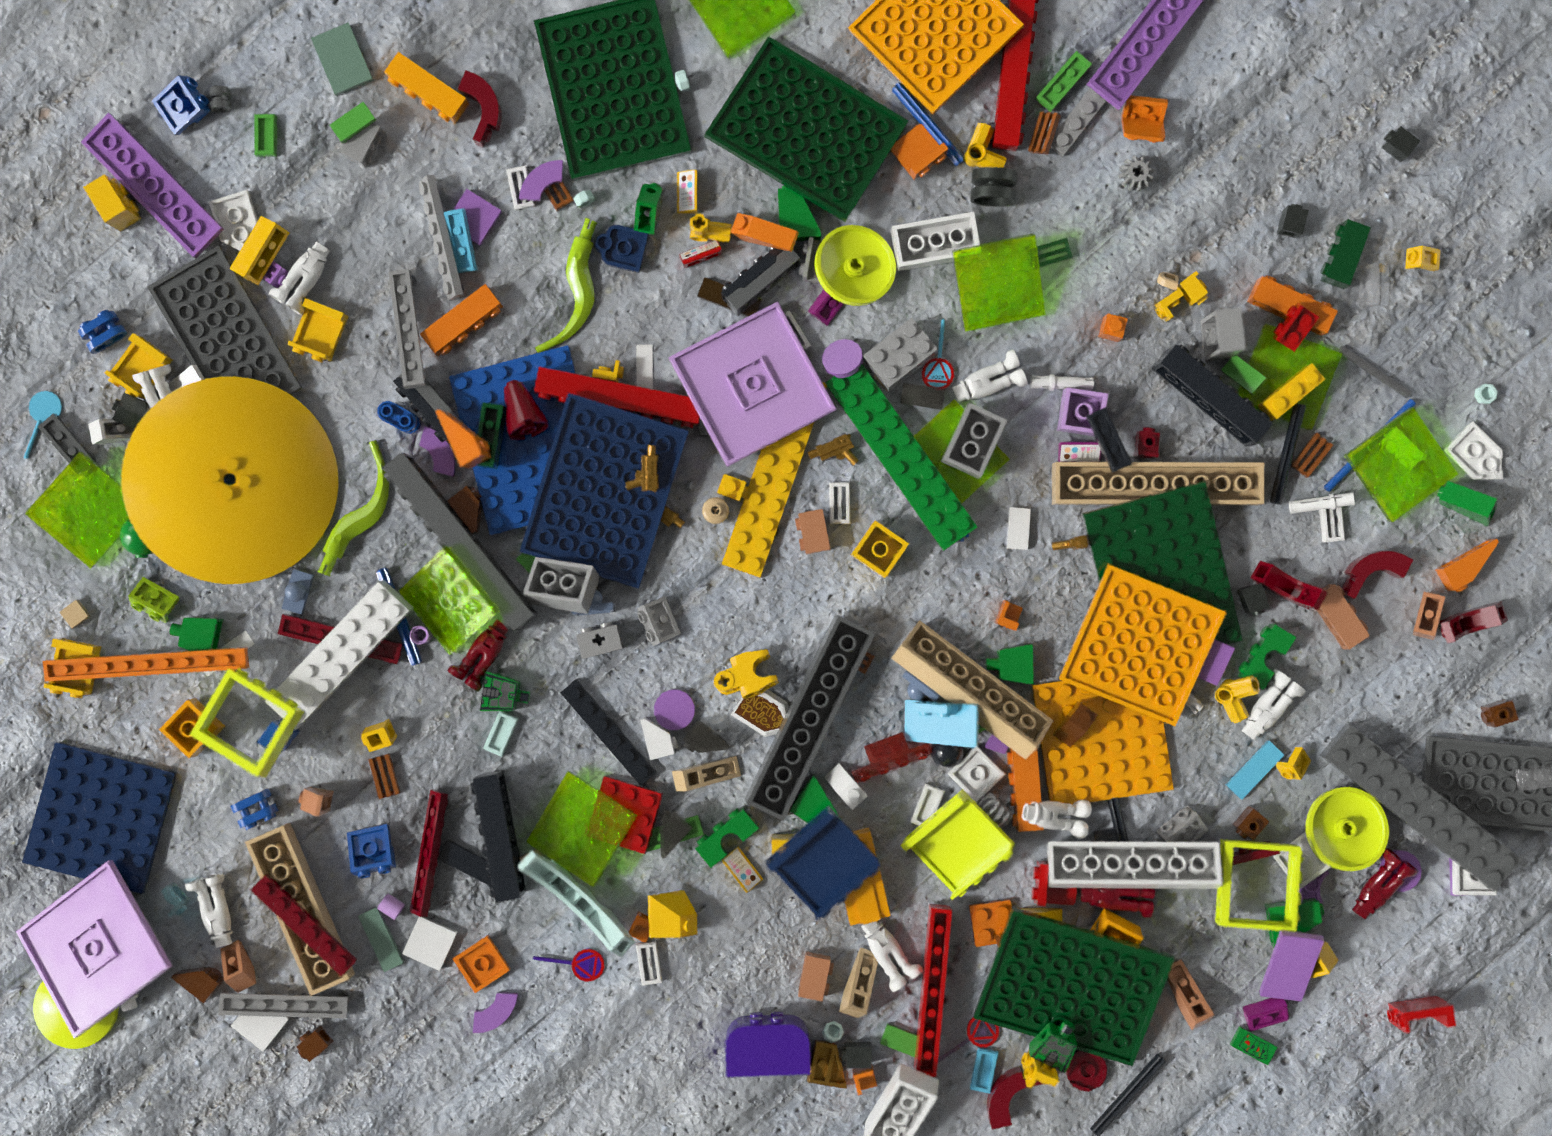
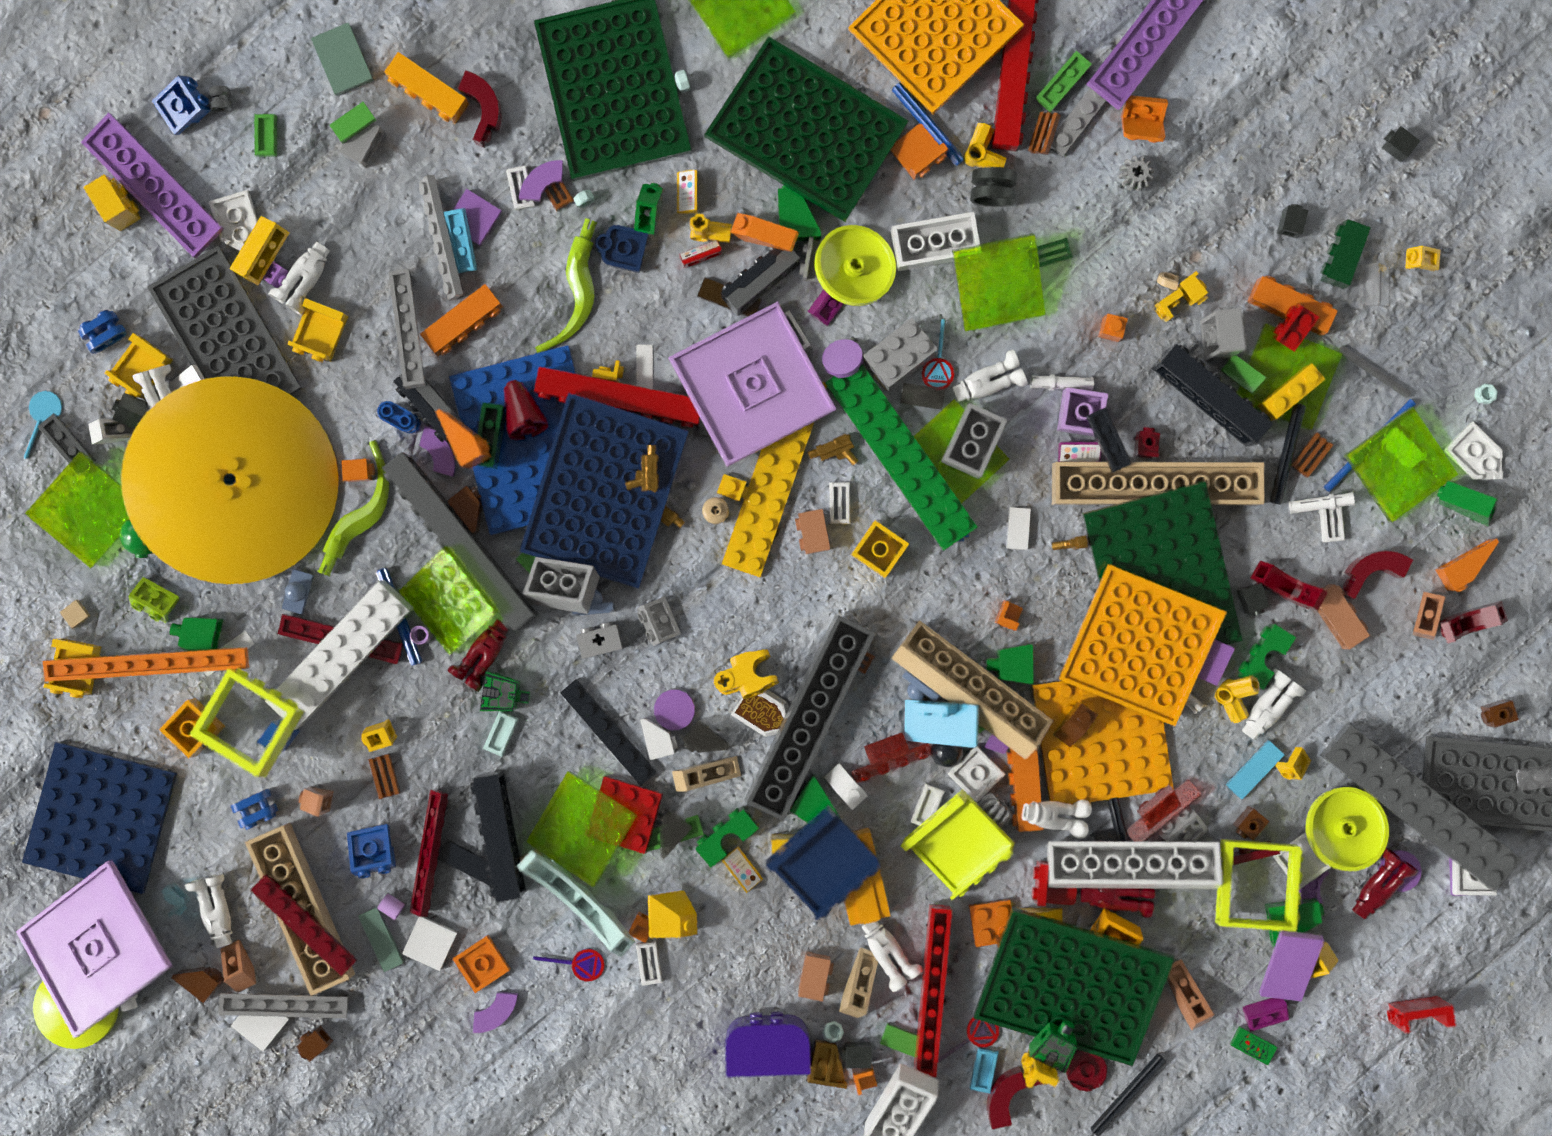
none -> orange brick [341,459,375,482]
none -> clear red bracket [1126,780,1202,842]

